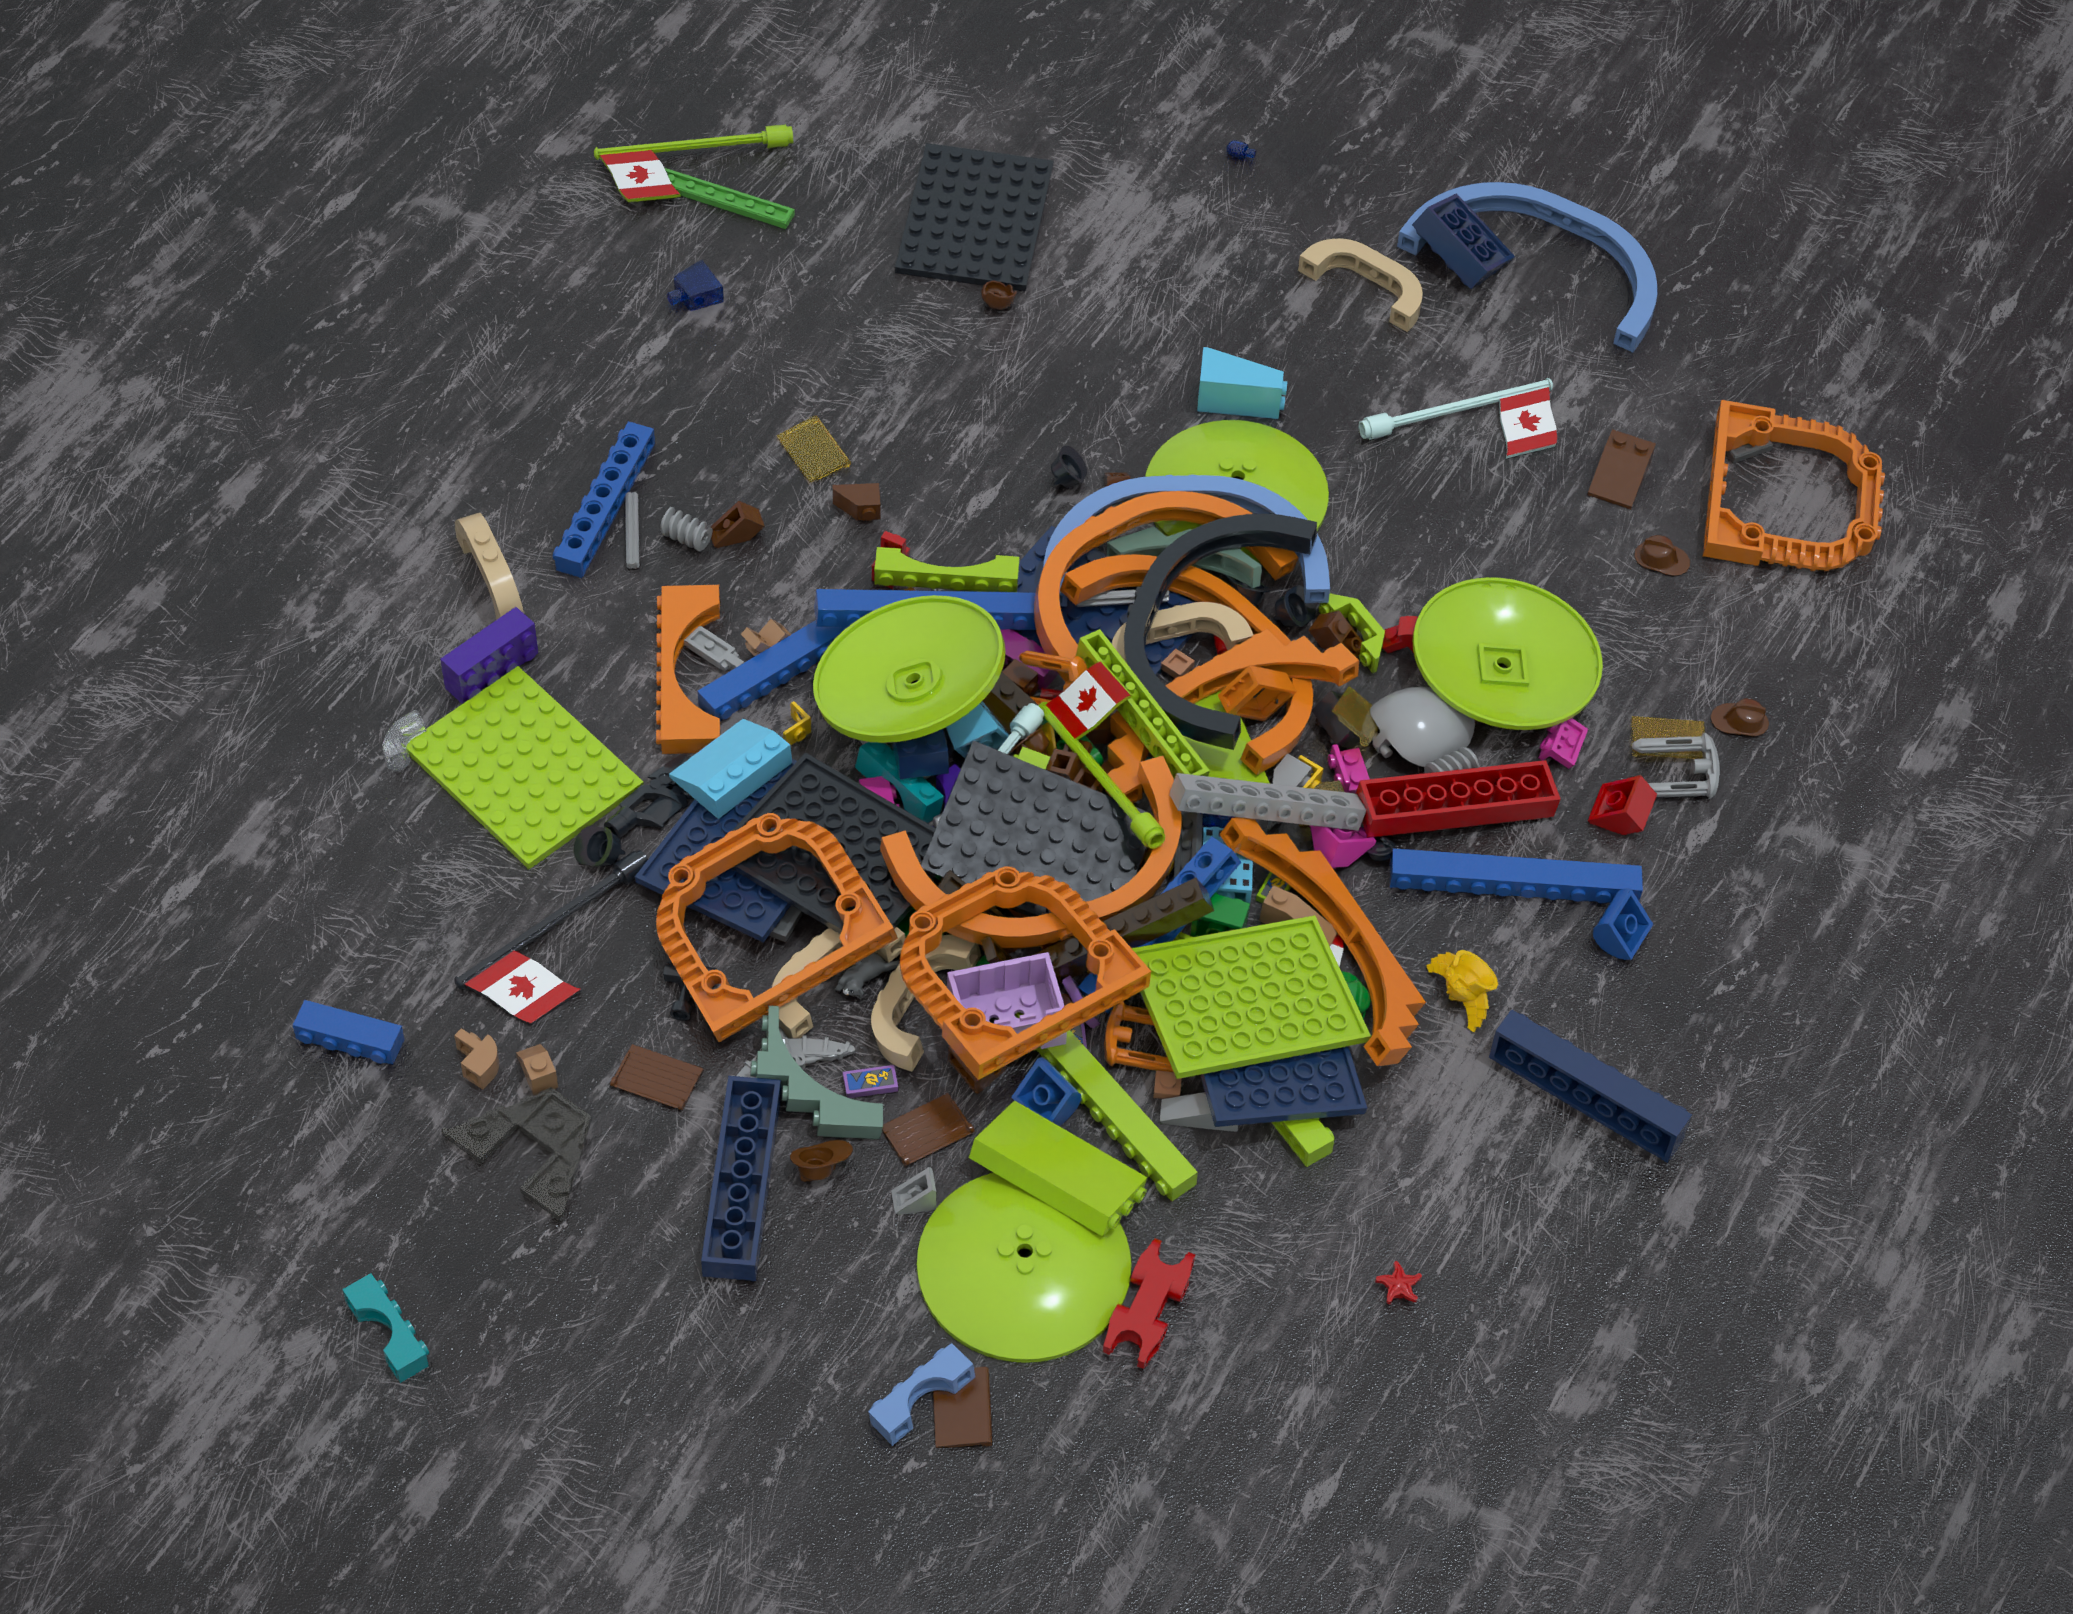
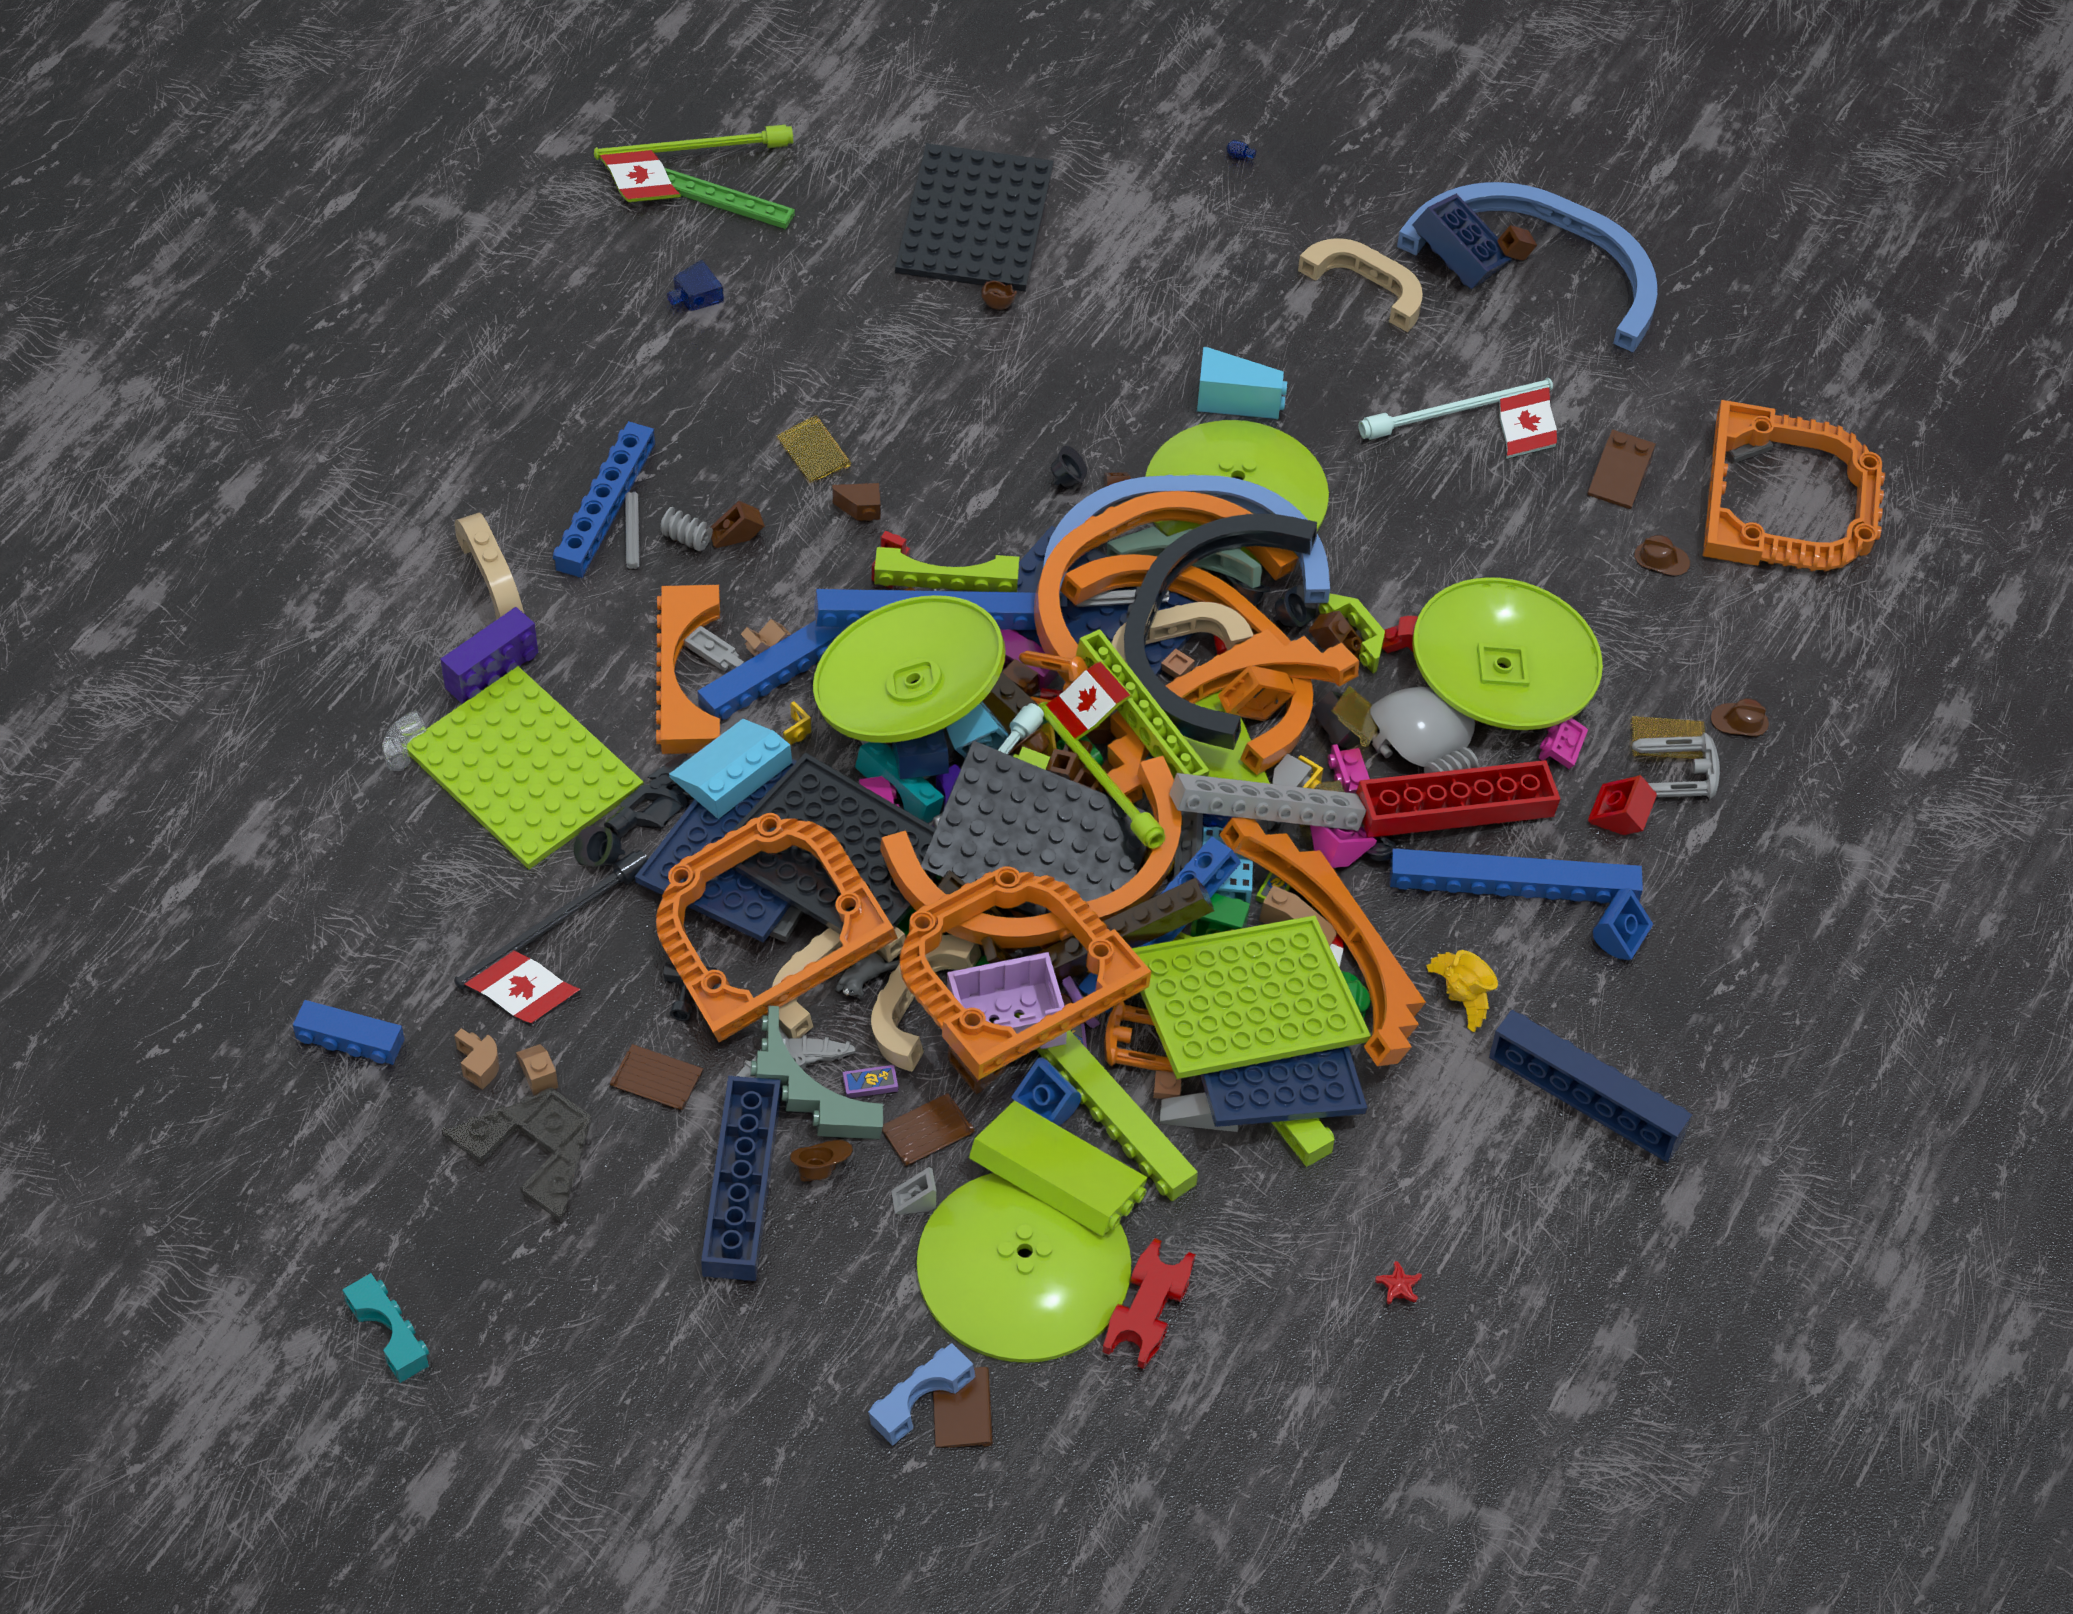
none -> reddish brown brick [1497,225,1537,261]

